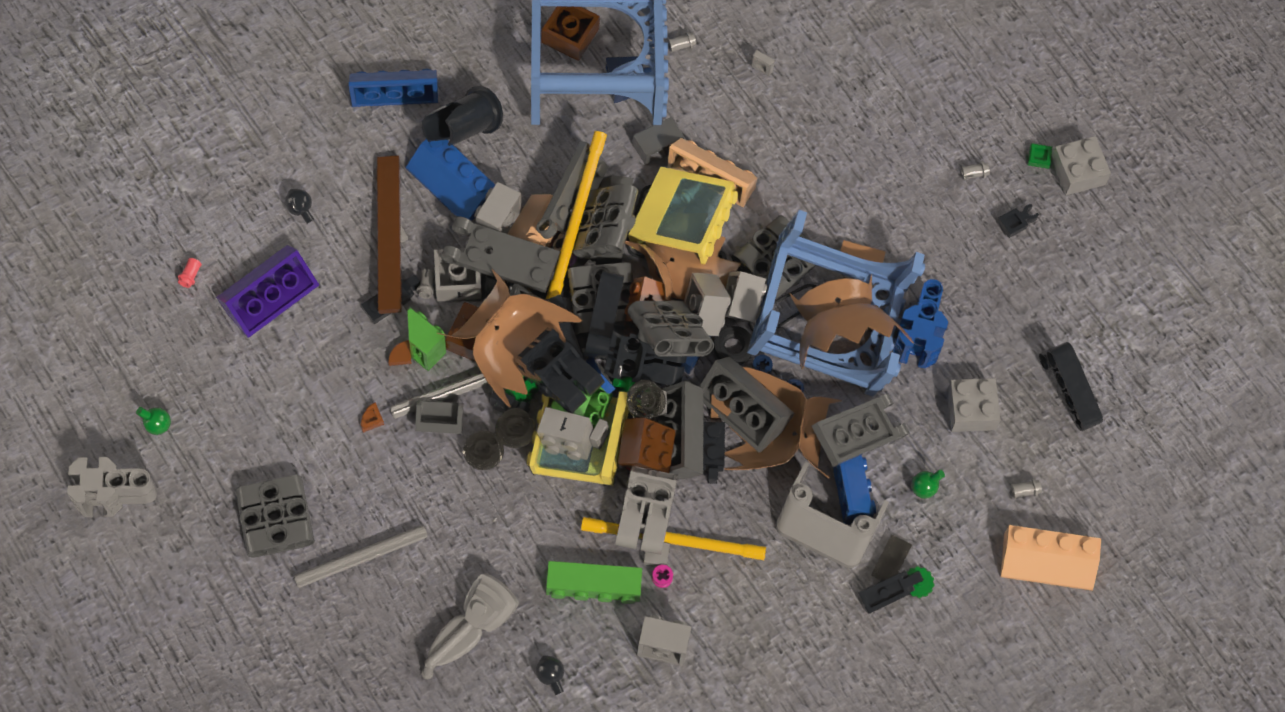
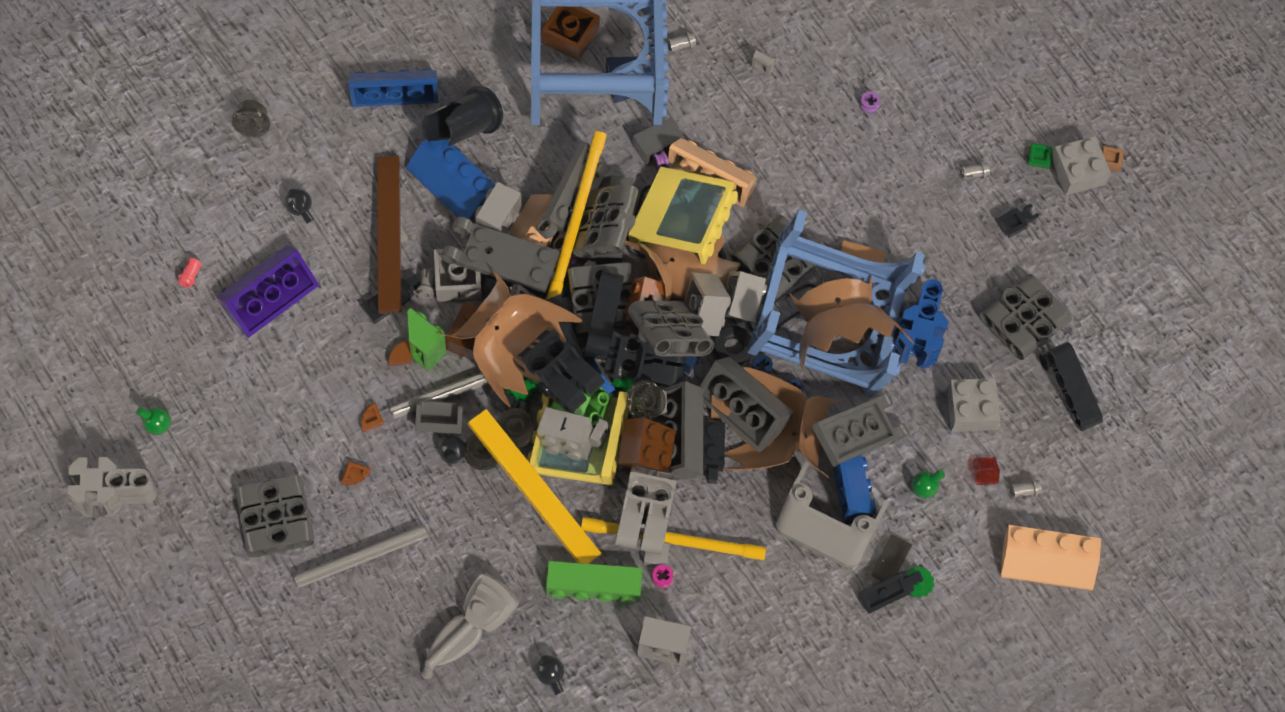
none -> clear smoke piece [231,100,271,137]
none -> dark orange tile [341,461,371,486]
none -> black piece [439,437,467,464]
none -> yellow tile [467,409,602,564]
none -> medium lavender bush [652,150,669,171]
none -> medium lavender bush [860,91,880,113]
none -> clear red slope [973,457,1000,485]
none -> dark grey connector [979,274,1072,360]
none -> medium nougat tile [1101,146,1124,172]

